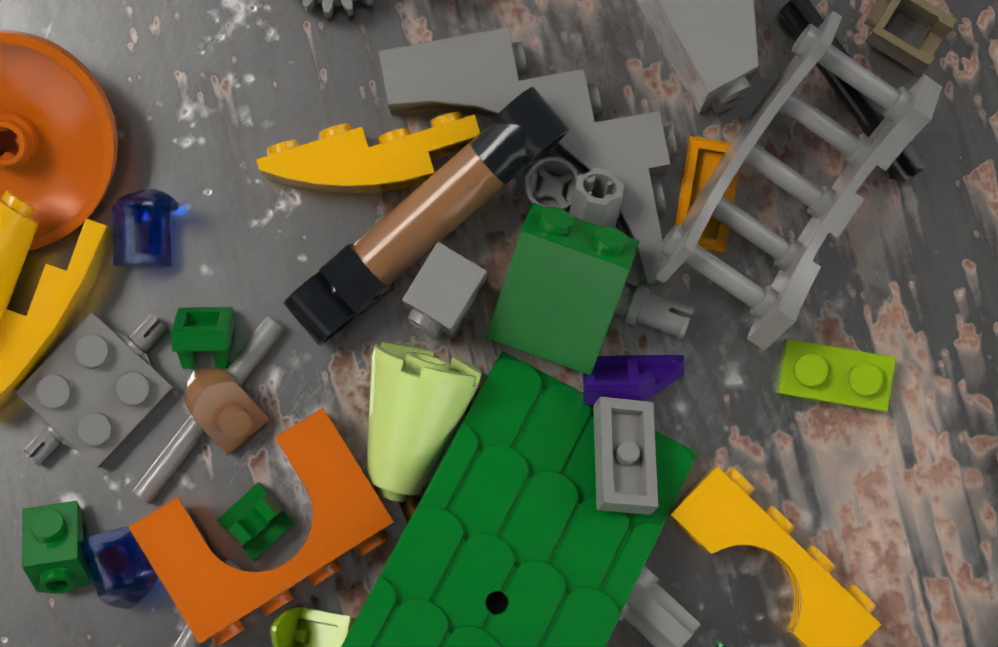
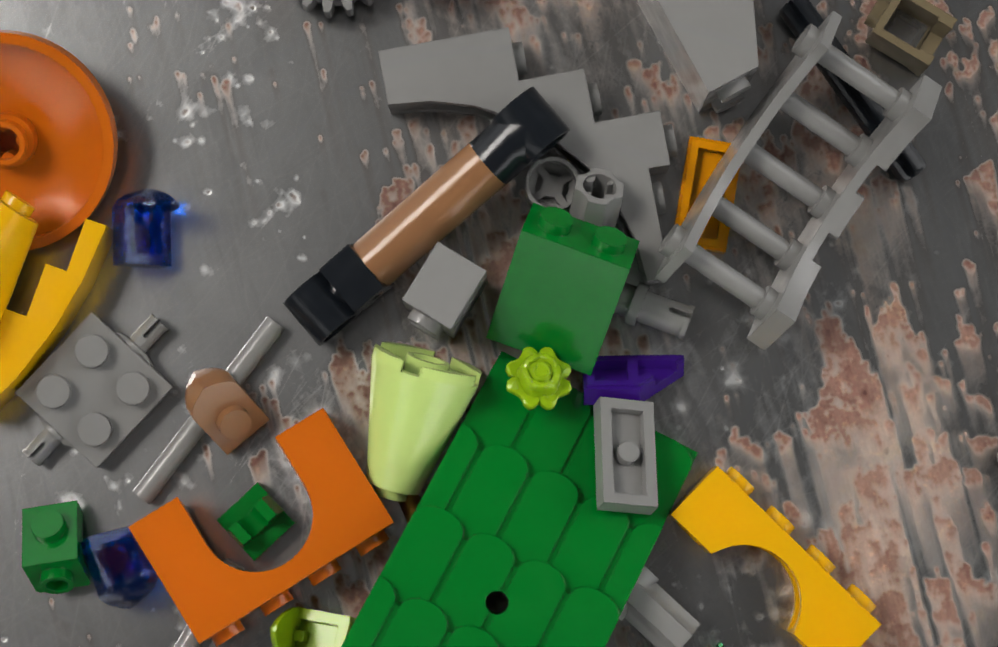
green tile [171,307,234,369] -> none
yellow slope [256,111,480,194] -> none
lime plate [776,339,896,413] -> none
none -> lime plant [505,347,572,410]

